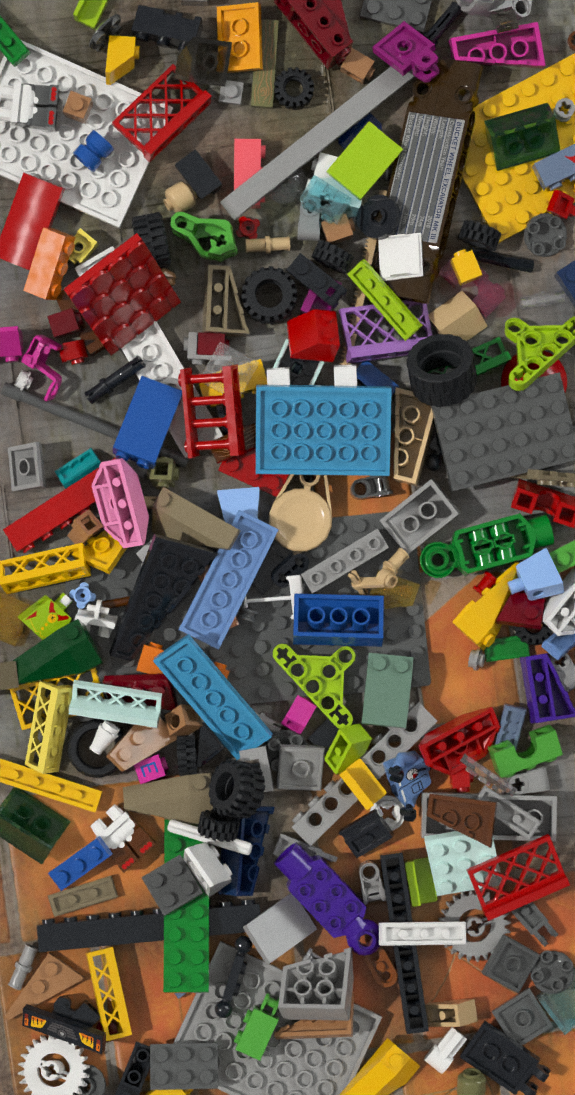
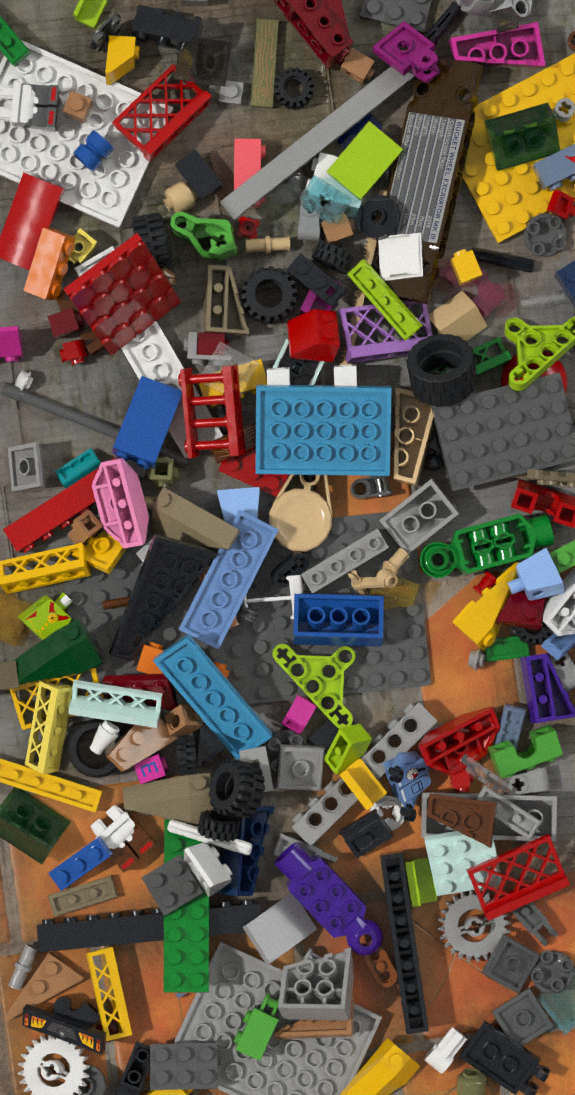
dark pink piece [21,335,62,402] -> none
light blue plate [69,582,96,609] -> none
white hips [75,599,118,638] -> none
black pin [84,355,146,404] -> none
black plate [215,936,253,1018] -> none
light orange plate [217,2,263,74] -> none
blue panel [357,361,399,396] -> none
light grey piece [359,860,386,905] -> none
sand green slope [362,653,413,729] -> none
white tile [379,921,466,946] -> none
tan slope [425,999,478,1027] -> none
black tyre [458,220,501,251] -> none

